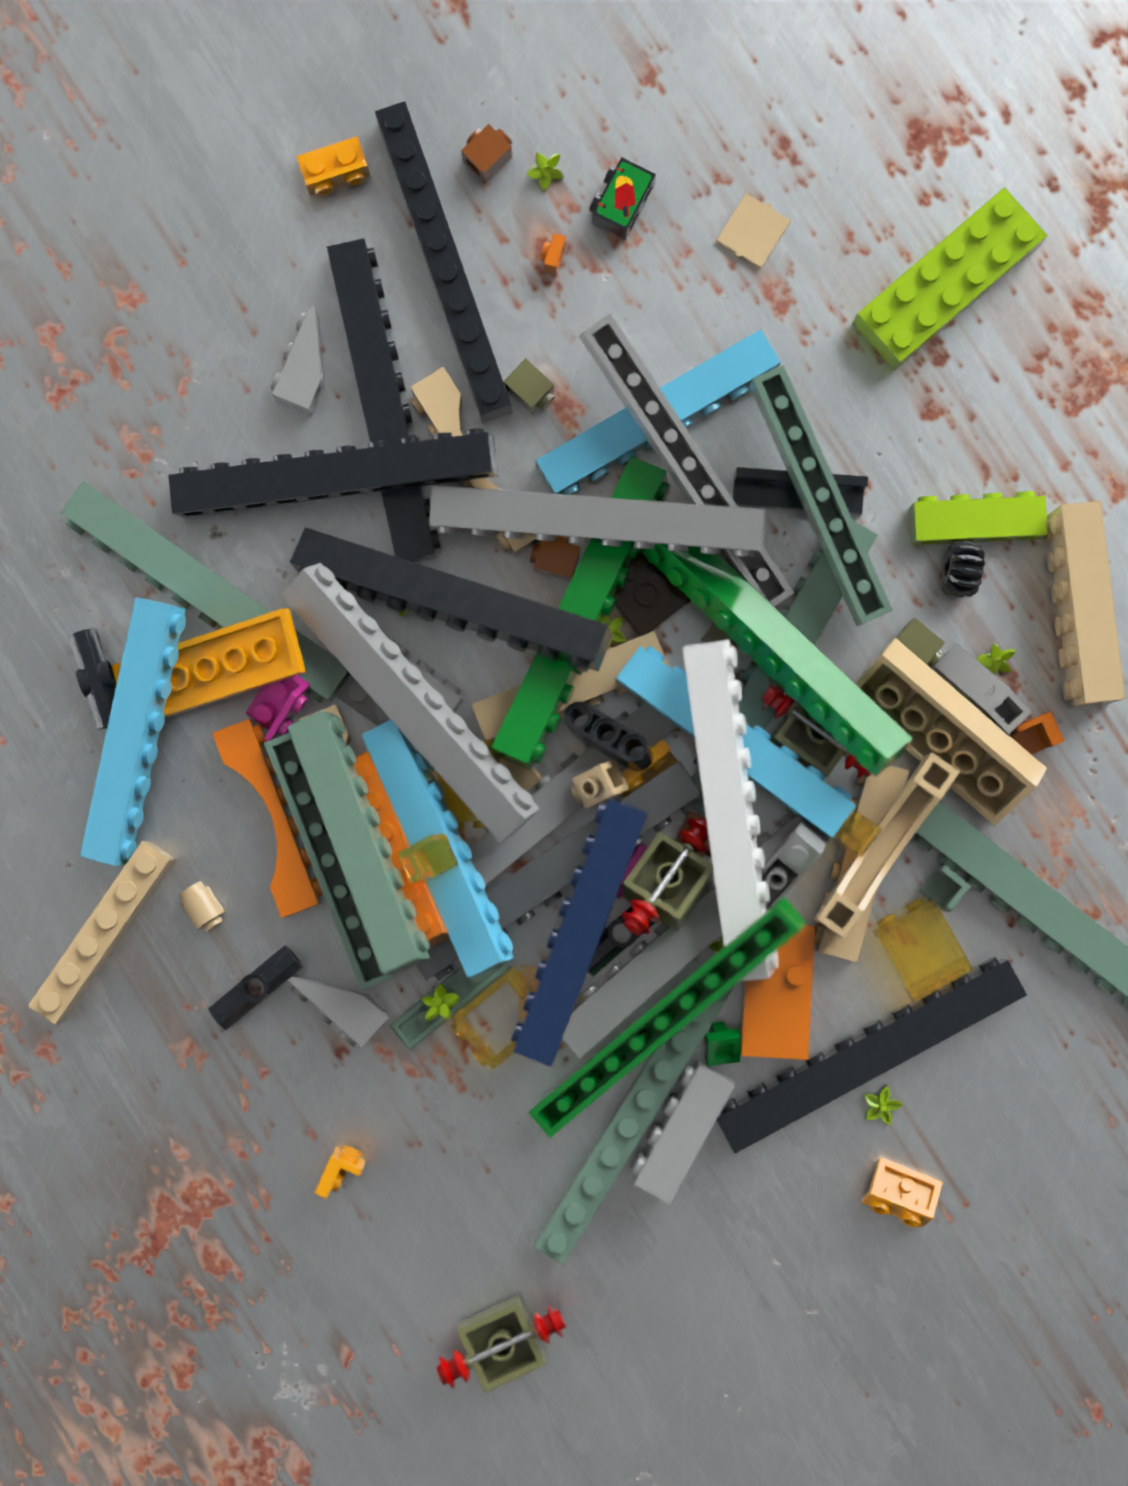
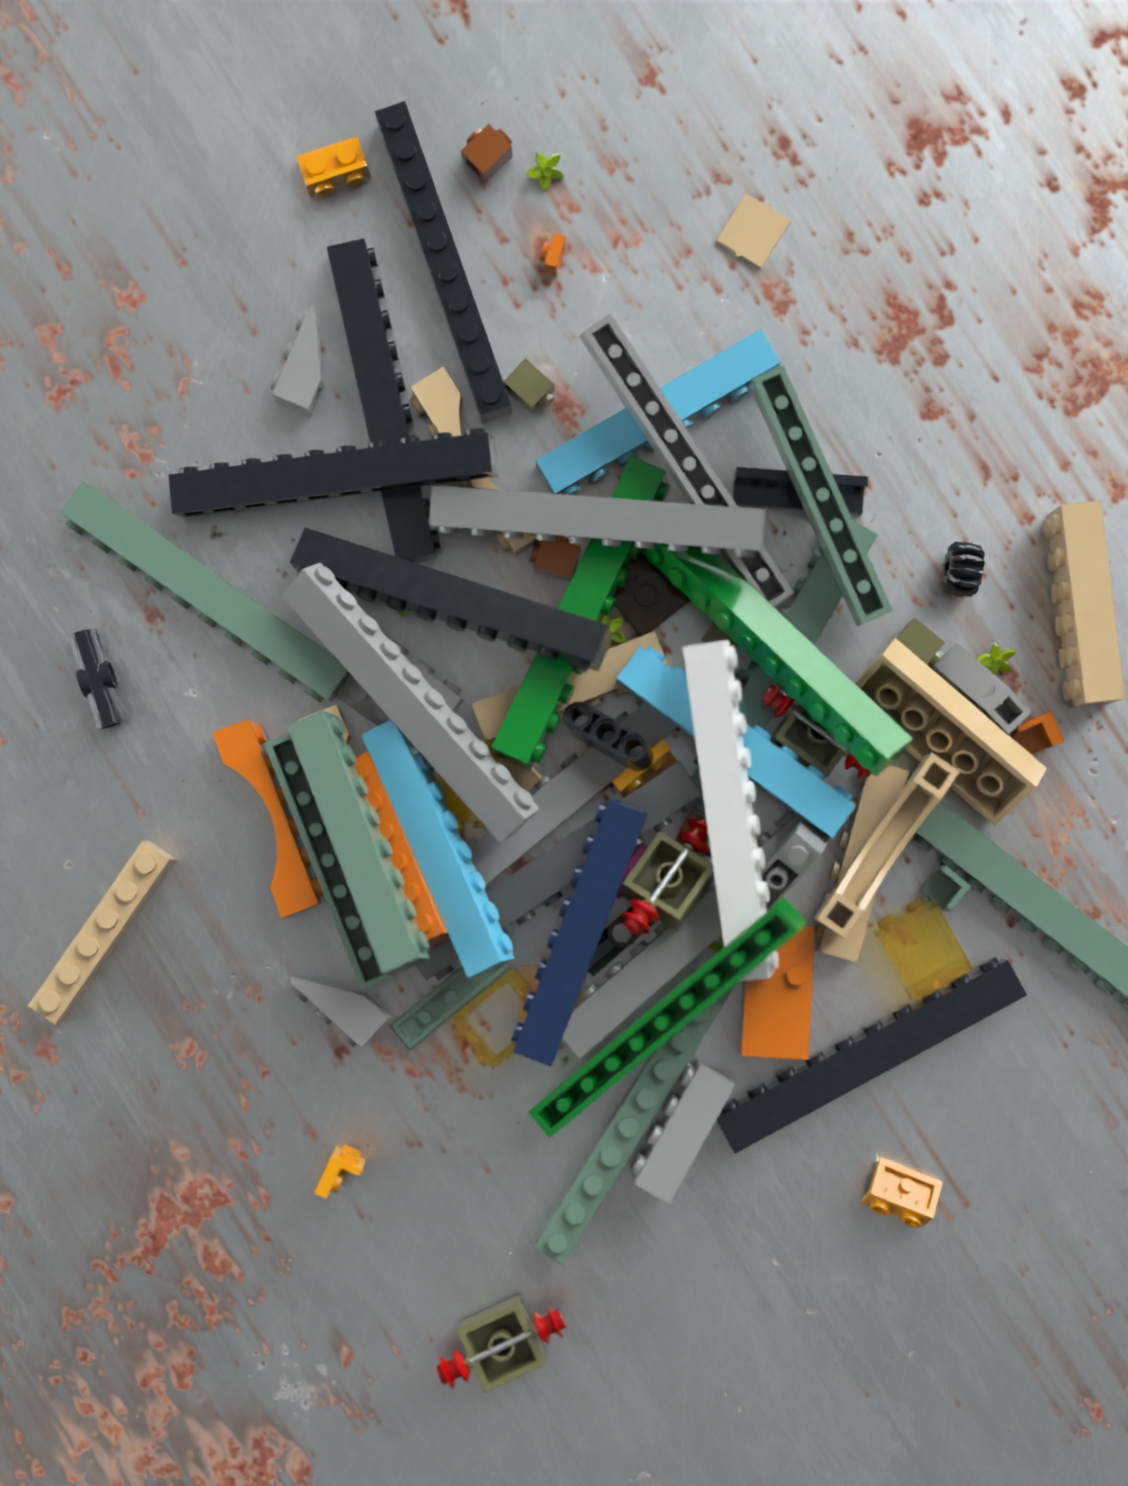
medium azure brick [80,598,186,866] -> none
light orange plate [112,608,306,718] -> none
tan brick [179,881,226,932] -> none
black piece [208,945,304,1031] -> none
dark pink bracket [245,675,311,742] -> none
clear yellow panel [398,834,458,883] -> none
lime plant [421,984,460,1021] -> none
tan brick [572,759,629,809] -> none
brick [589,157,656,241] -> none
green tile [705,1021,741,1067] -> none
clear yellow tile [834,809,882,857] -> none
lime brick [852,187,1048,371] -> none
lime plant [864,1085,903,1125] -> none
lime brick [909,491,1048,546] -> none

